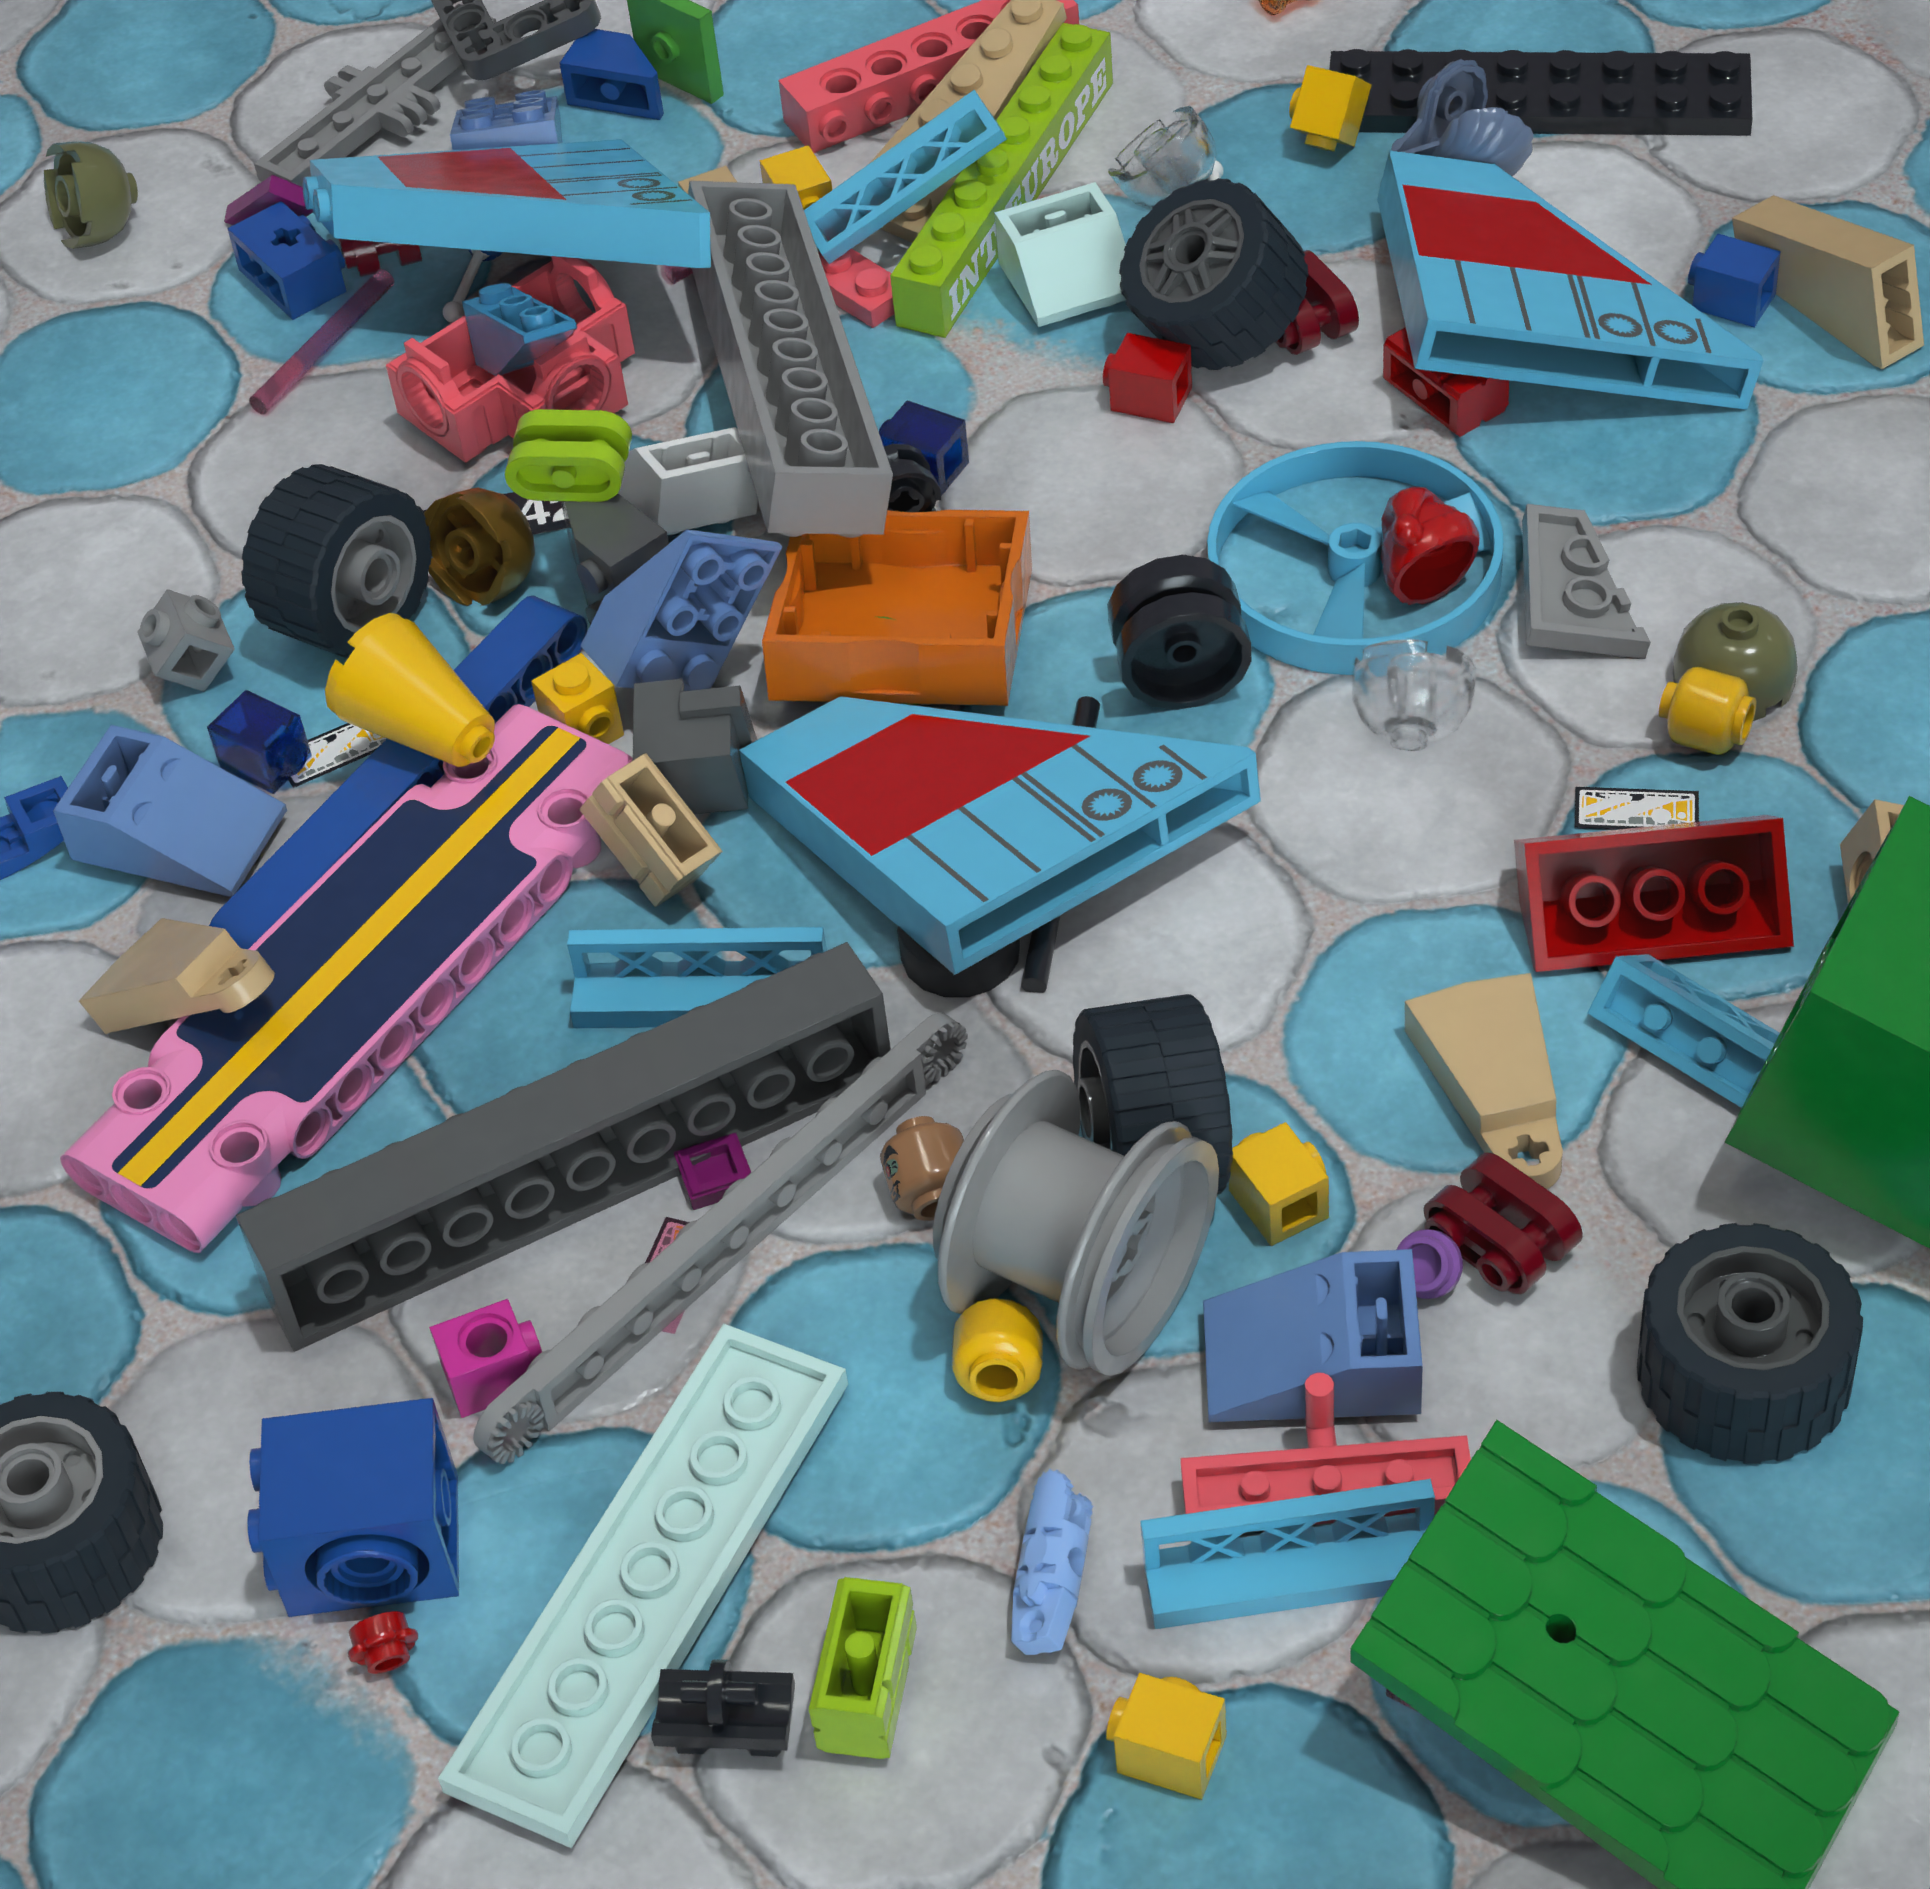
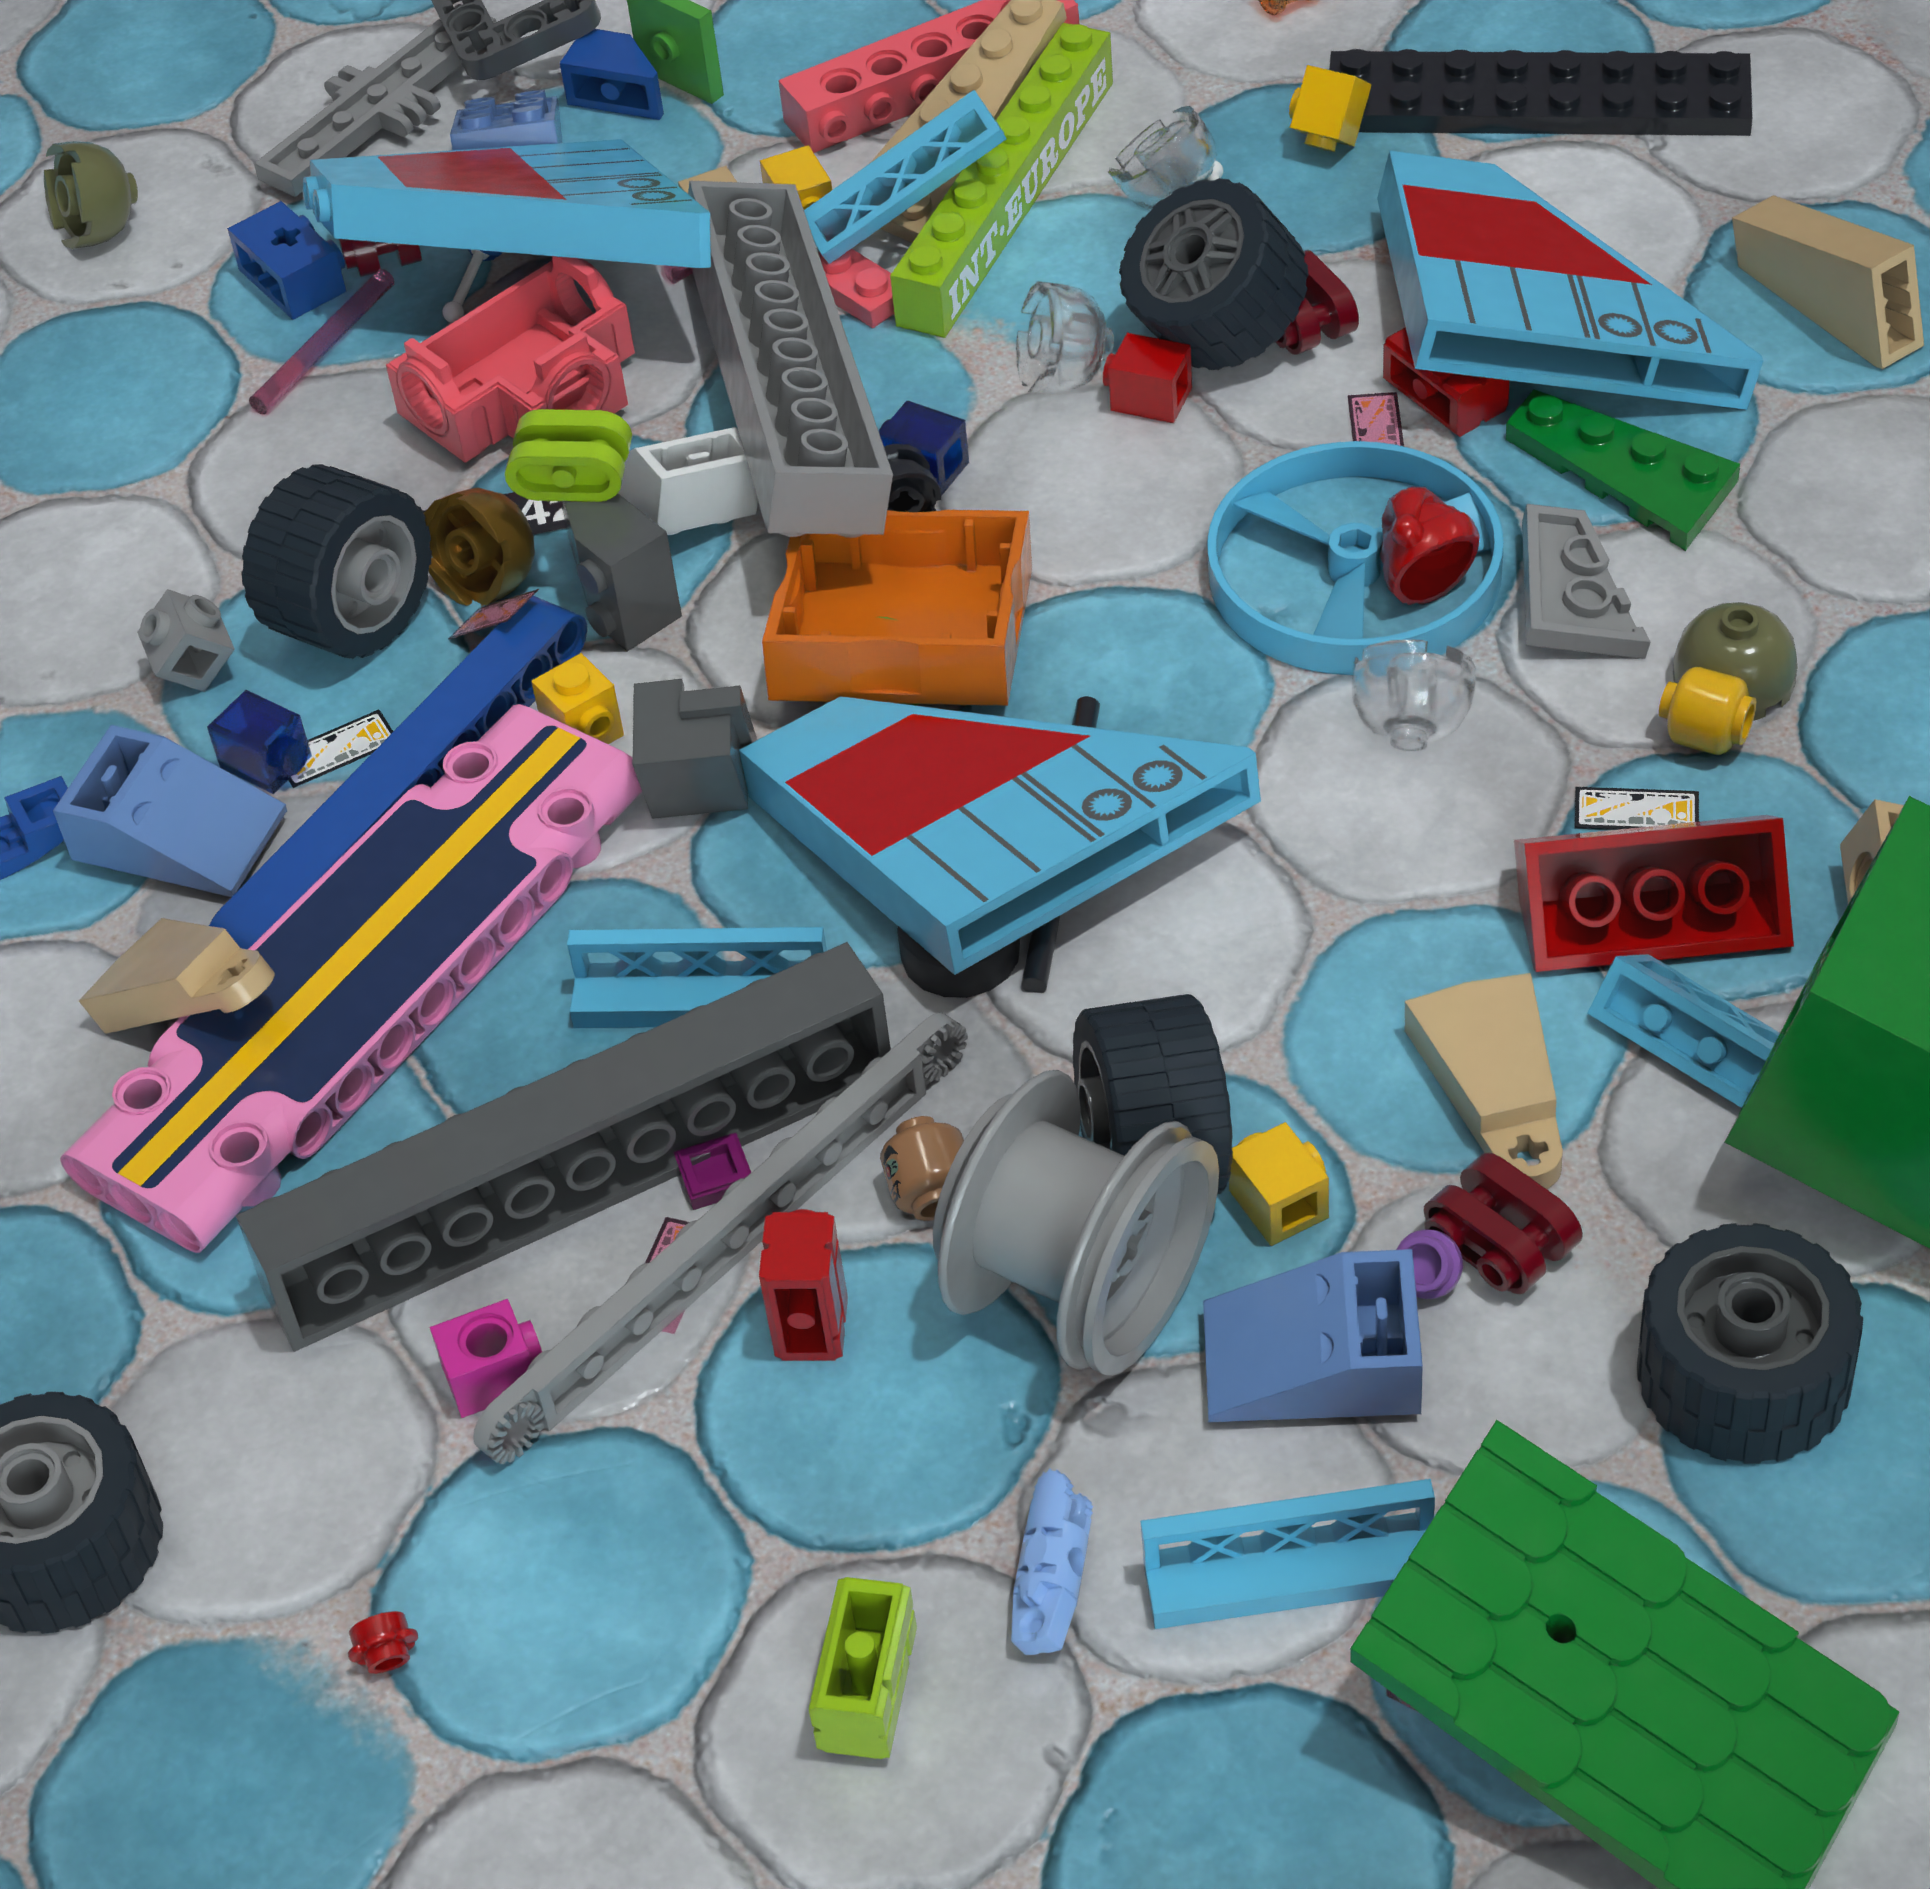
magenta tile [224,175,313,225] -> none
blue brick [248,1398,459,1617] -> none
yellow cone [325,613,495,767] -> none
light aqua plate [438,1323,848,1848] -> none
dark azure slope [462,283,577,376] -> none
tan brick [579,753,723,907] -> none
medium blue slope [581,529,782,691] -> none
black hips [651,1659,795,1757] -> none
yellow head [952,1298,1043,1402] -> none
light aqua slope [994,182,1126,327] -> none
yellow brick [1106,1672,1227,1800] -> none
black wheel [1107,555,1252,710] -> none
coral plate [1180,1373,1471,1525] -> none
sand blue animal [1391,59,1533,176] -> none
blue brick [1688,234,1781,328] -> none
none -> clear pink sticker [448,589,539,639]
none -> red brick [759,1209,848,1361]
none -> clear cylinder [1016,281,1114,395]
none -> clear pink sticker [1348,392,1404,447]
none -> green wing [1506,389,1740,551]

